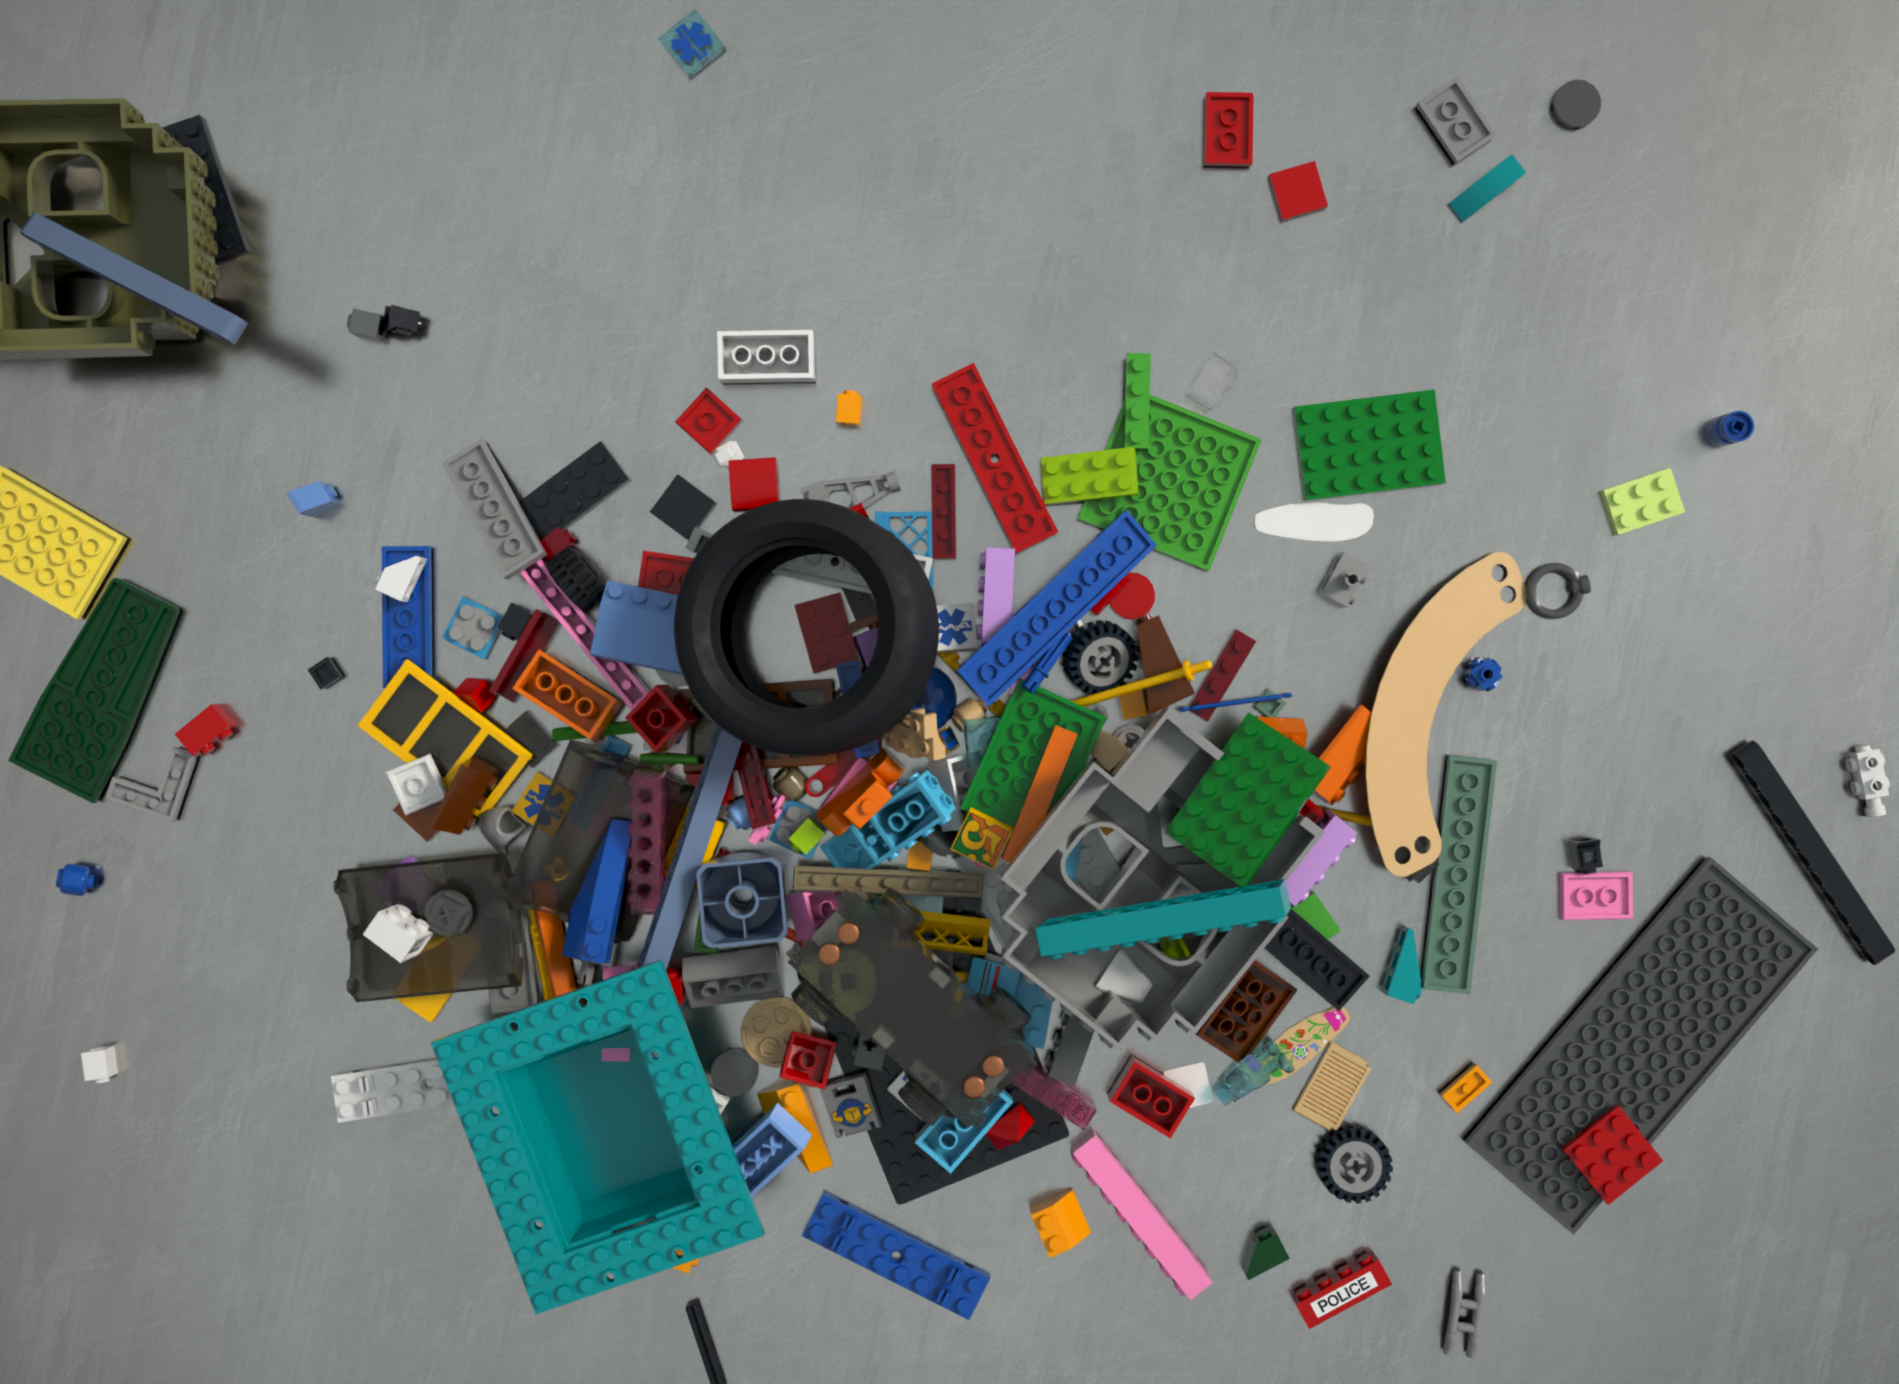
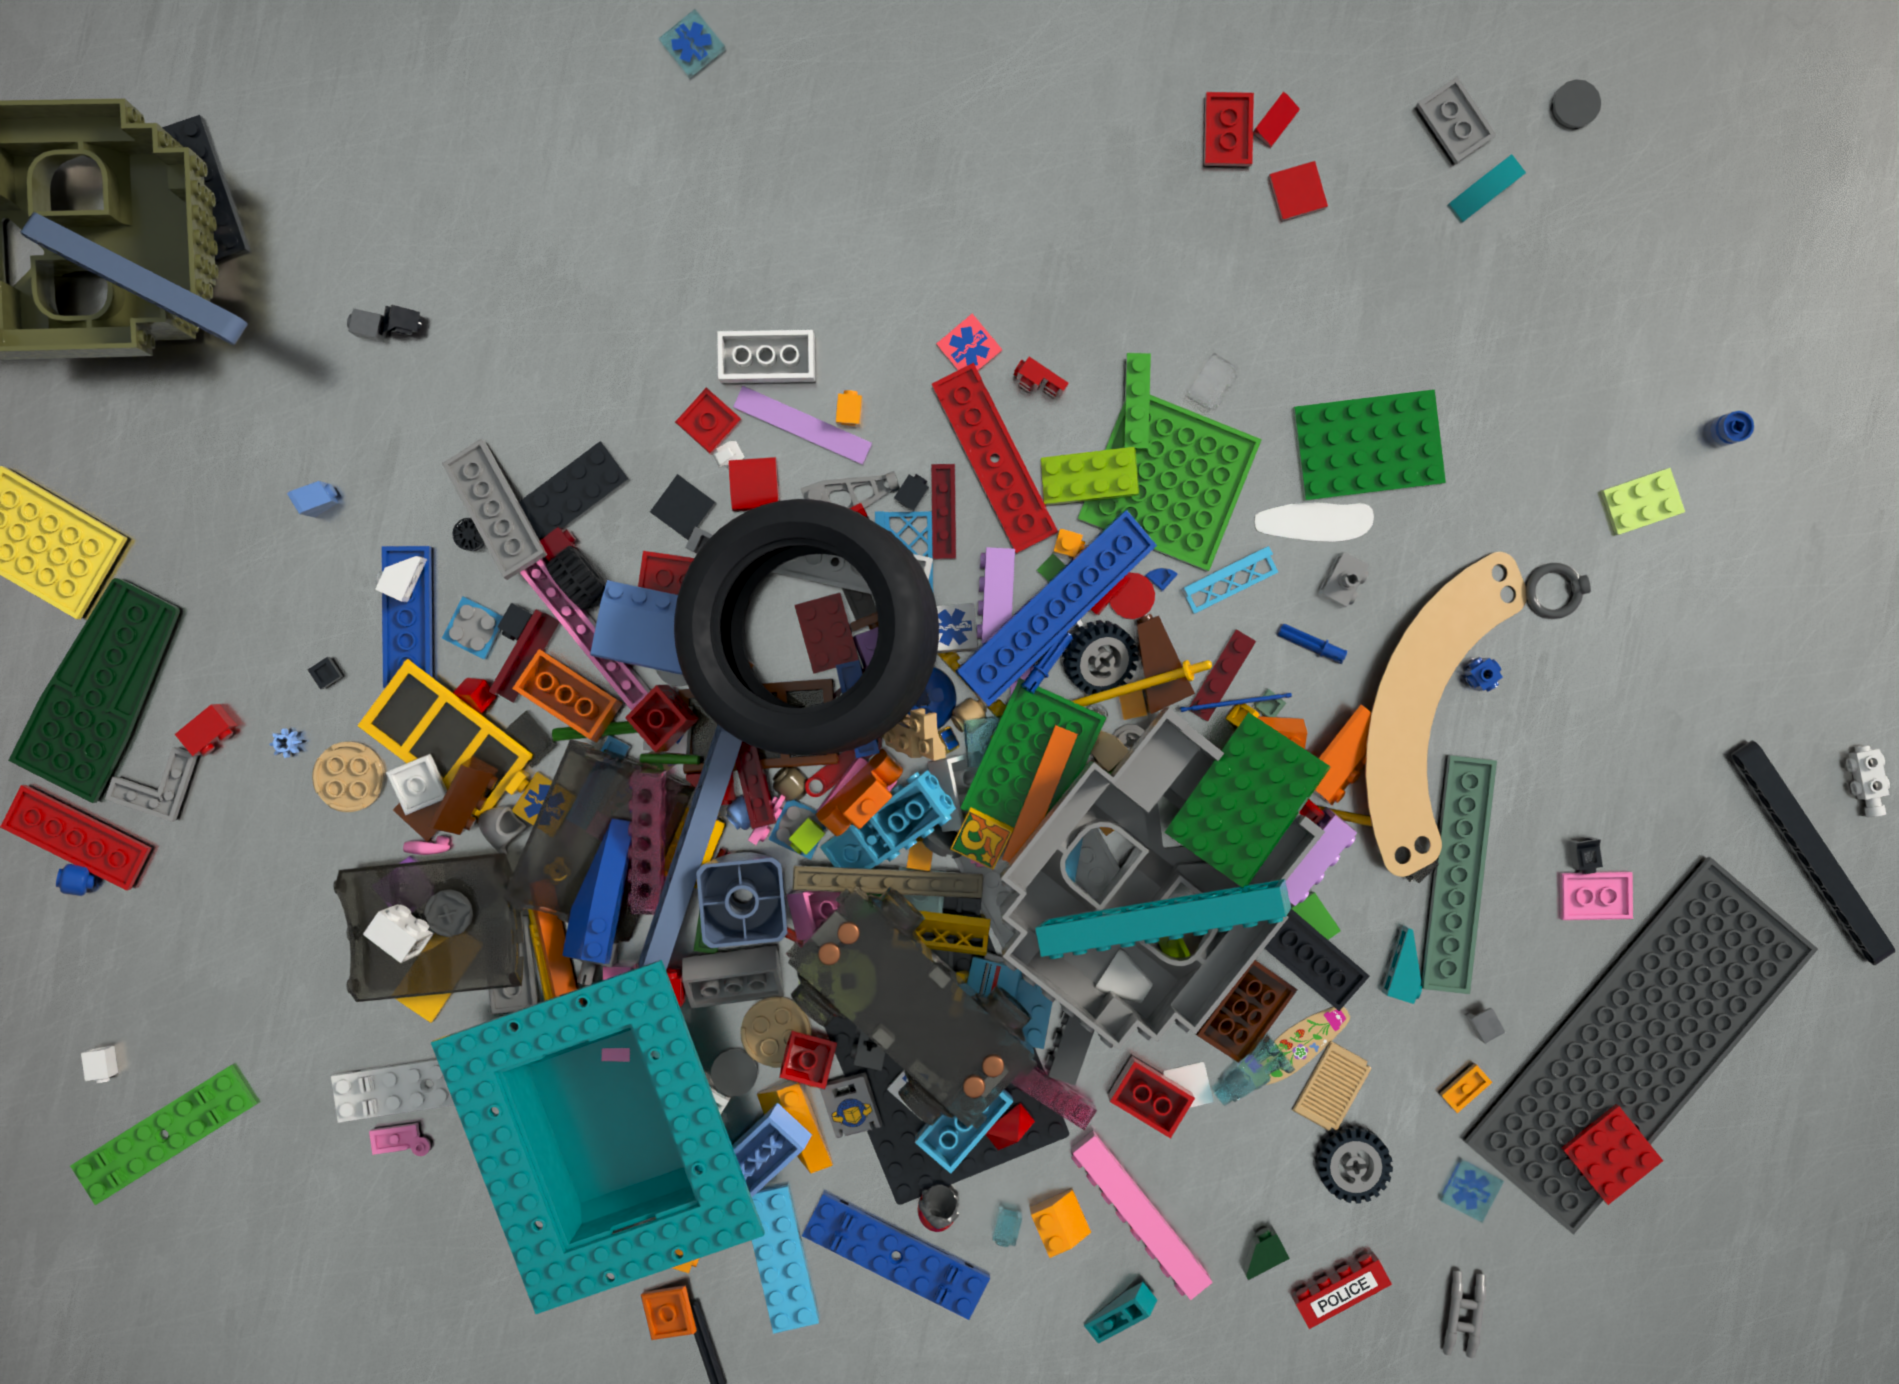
none -> red plate [0,785,151,891]
none -> bright green piece [70,1065,257,1205]
none -> light blue gear [269,728,302,758]
none -> tan tile [312,741,385,812]
none -> bright pink hinge [369,1123,431,1156]
none -> bright pink arm [403,836,450,855]
none -> black wheel [452,518,486,552]
none -> yellow plate [505,769,531,795]
none -> orange tile [641,1285,697,1340]
none -> lavender tile [733,386,872,465]
none -> medium azure plate [752,1184,819,1334]
none -> black brick [894,474,929,512]
none -> dark grey hair [917,1184,959,1232]
none -> tile [936,313,1002,371]
none -> clear light blue brick [992,1207,1022,1247]
none -> red plate [1013,356,1069,398]
none -> bright green tile [1036,554,1066,582]
none -> light orange brick [1052,528,1085,559]
none -> teal slope [1084,1282,1157,1344]
none -> blue tile [1145,568,1178,592]
none -> medium azure fence [1181,546,1278,614]
none -> yellow plate [1226,703,1260,727]
none -> red slope [1253,91,1300,147]
none -> blue axle [1278,624,1348,664]
none -> clear light blue tile [1439,1158,1504,1223]
none -> flat silver panel [1466,1008,1506,1044]

